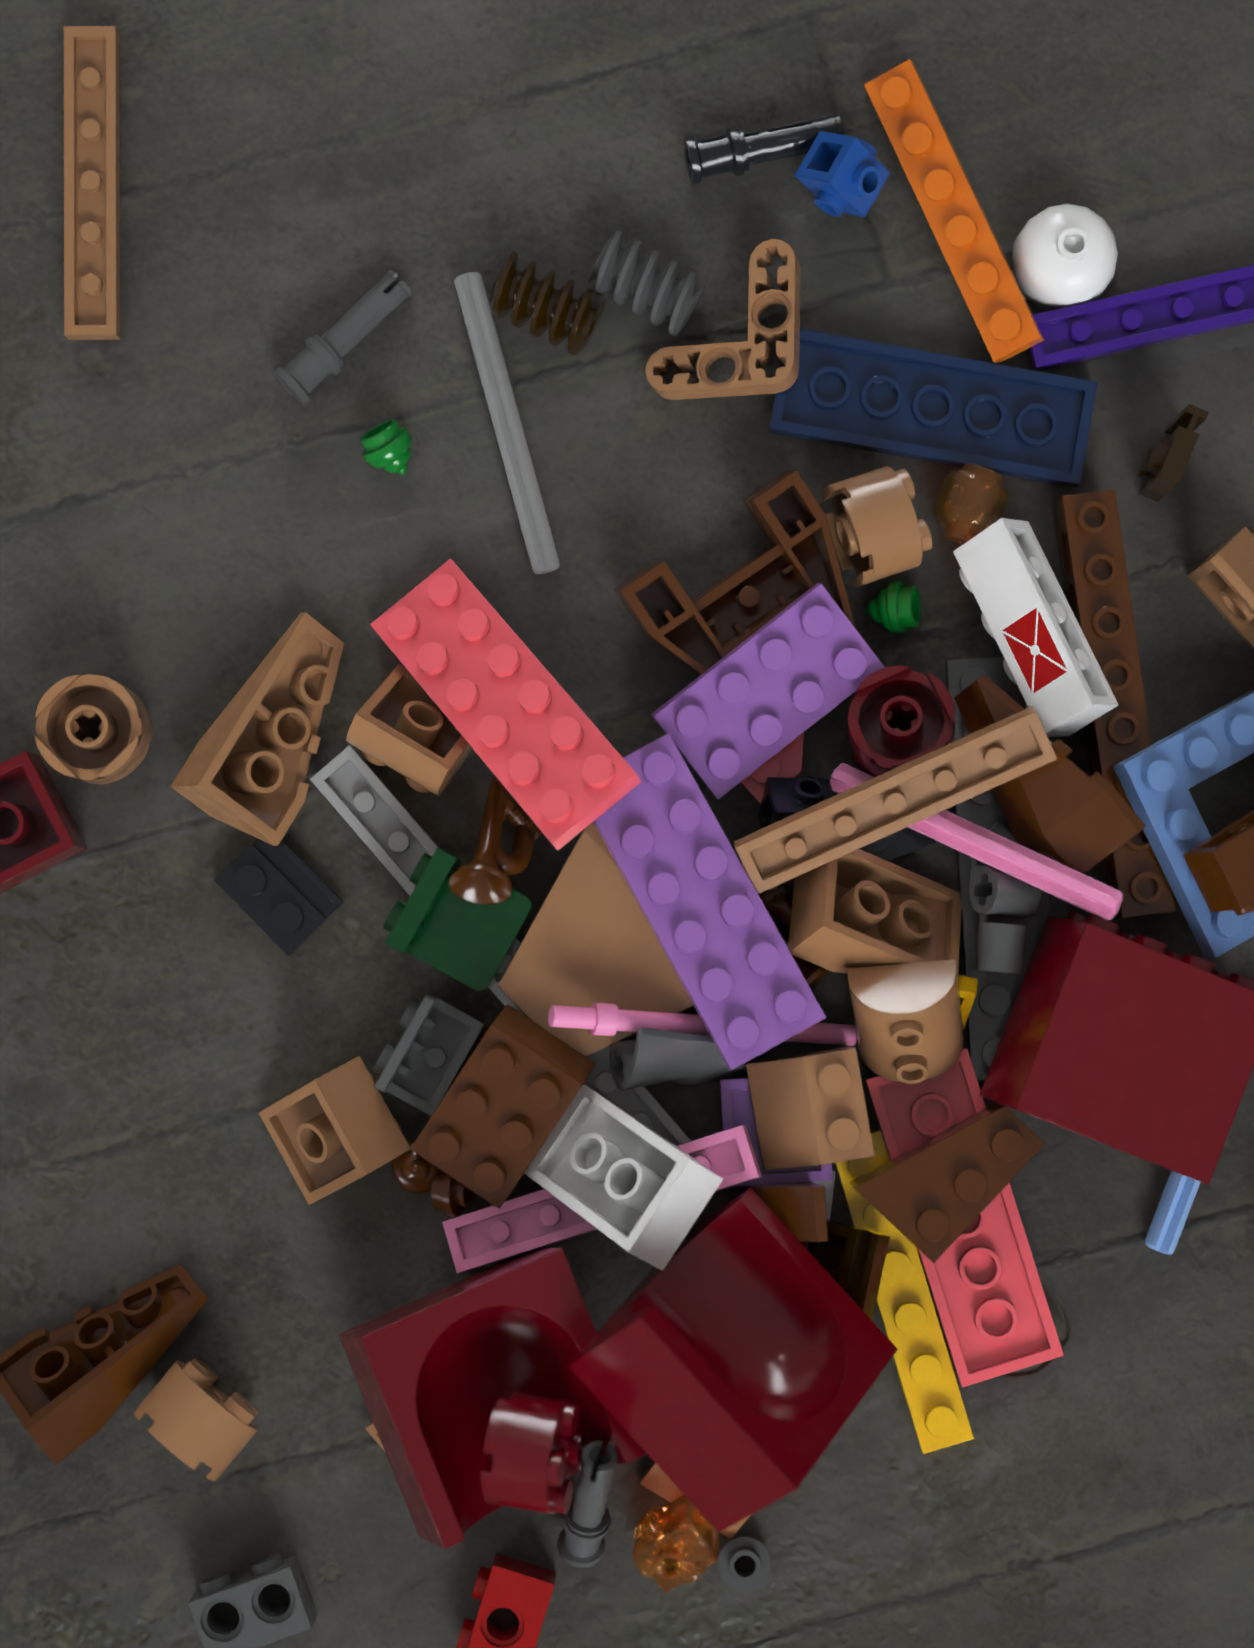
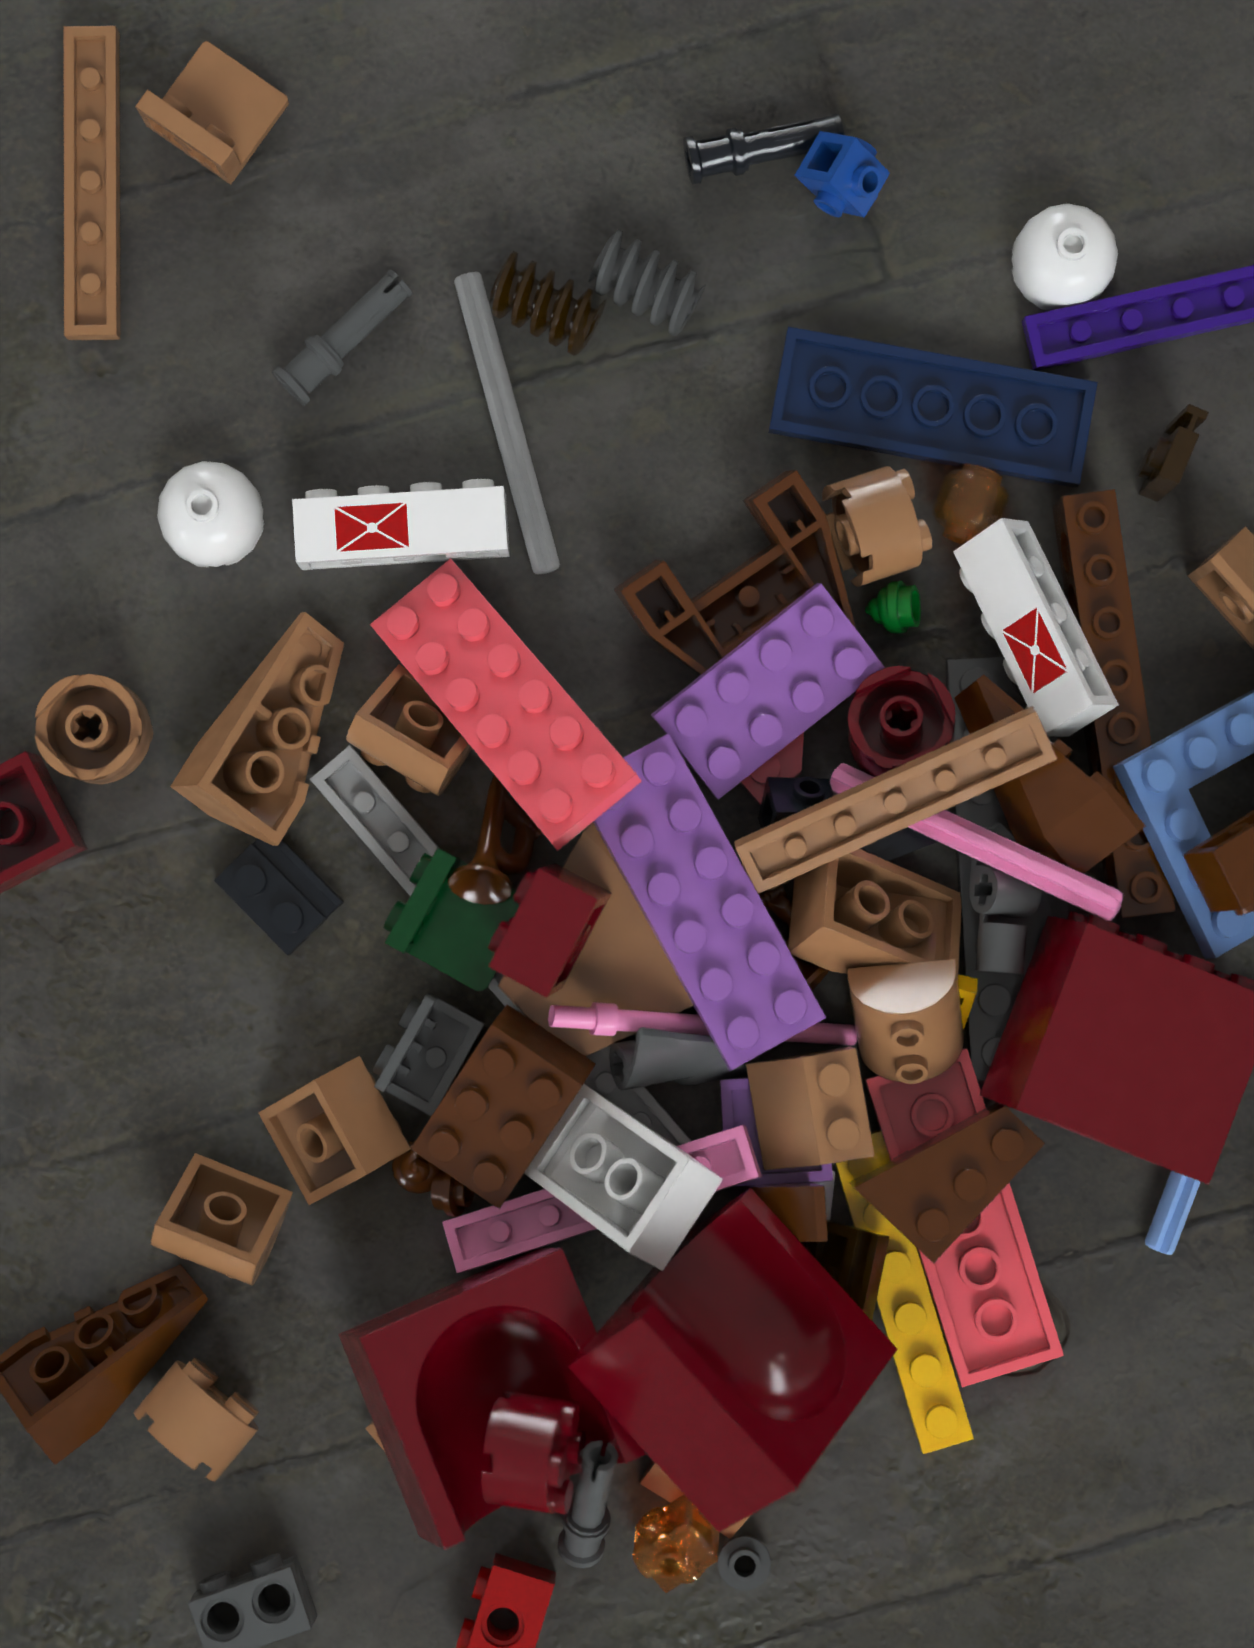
green plate [360,419,412,475] -> none
medium nougat beam [645,239,801,400] -> none
orange plate [864,59,1044,364] -> none
none -> medium nougat bracket [135,41,289,185]
none -> medium nougat brick [151,1153,293,1286]
none -> white cylinder [157,461,264,567]
none -> white brick [292,479,510,570]
none -> dark red brick [488,863,612,998]

